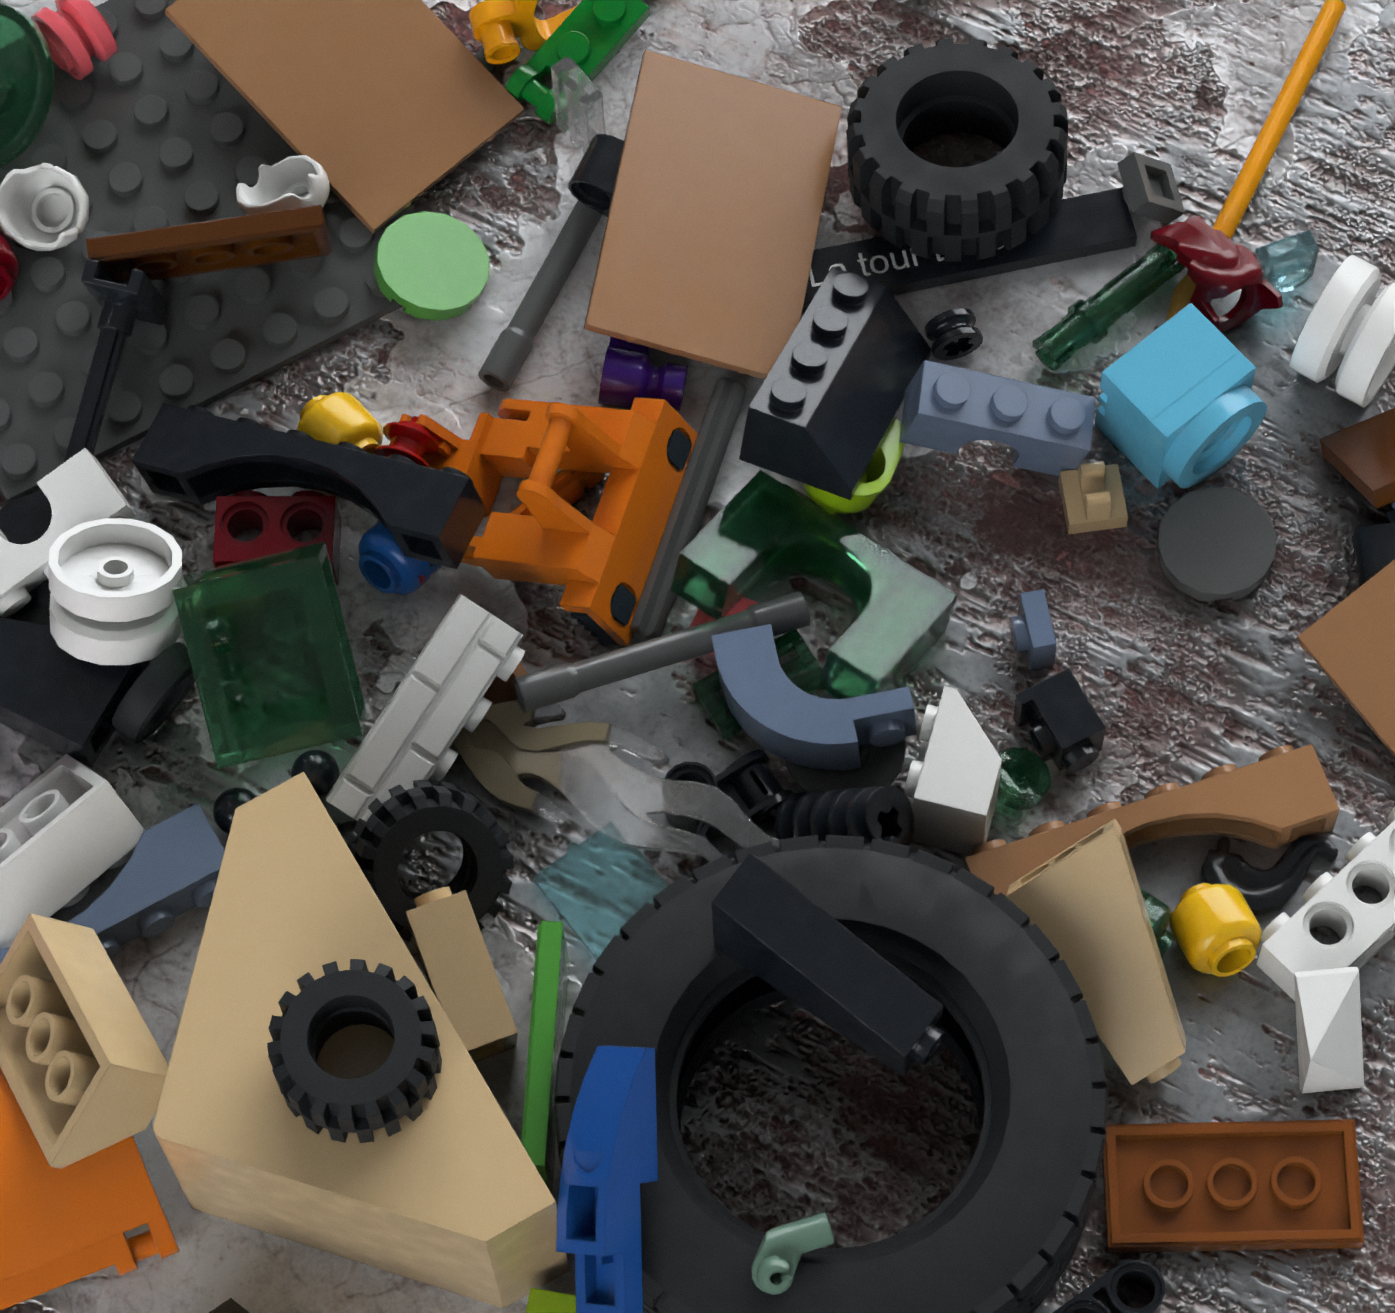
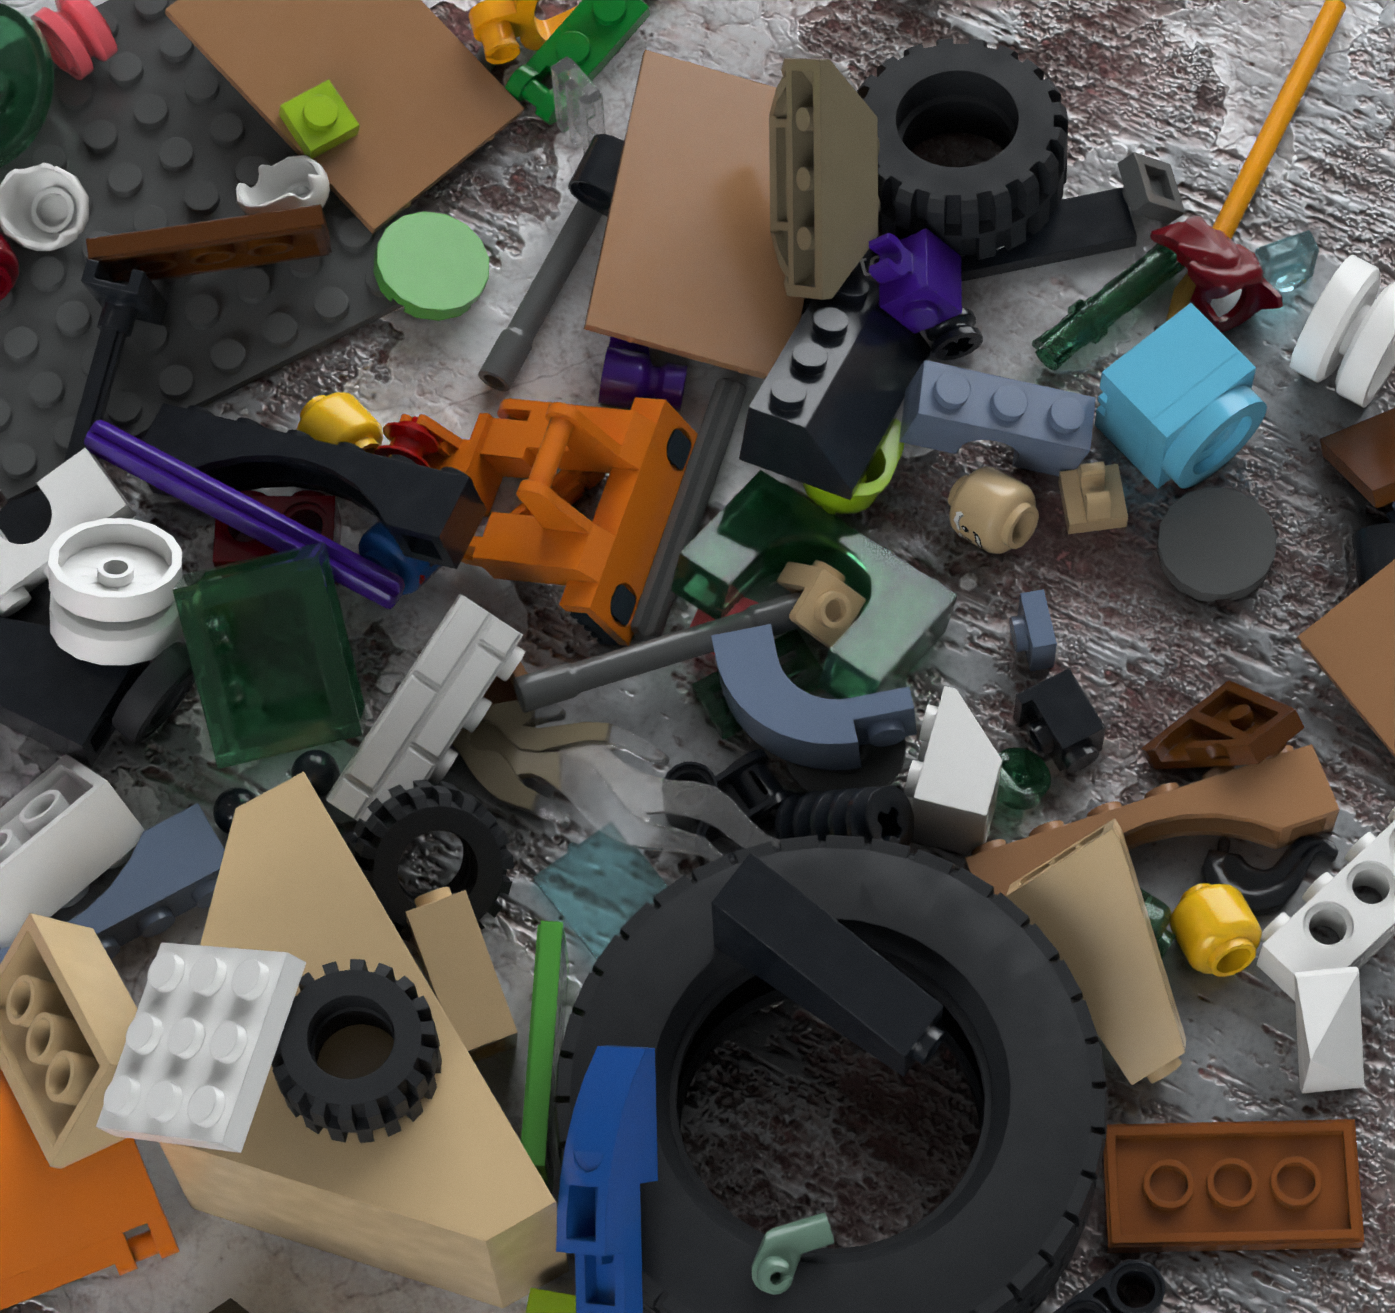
none -> dark purple axle [84,420,405,609]
none -> white plate [96,942,306,1153]
none -> lime plate [278,79,360,159]
none -> dark tan wedge [769,58,880,300]
none -> tan bracket [776,560,866,649]
none -> dark purple brick [869,228,962,334]
none -> tan head [948,466,1039,554]
none -> reddish brown wing [1141,680,1305,769]

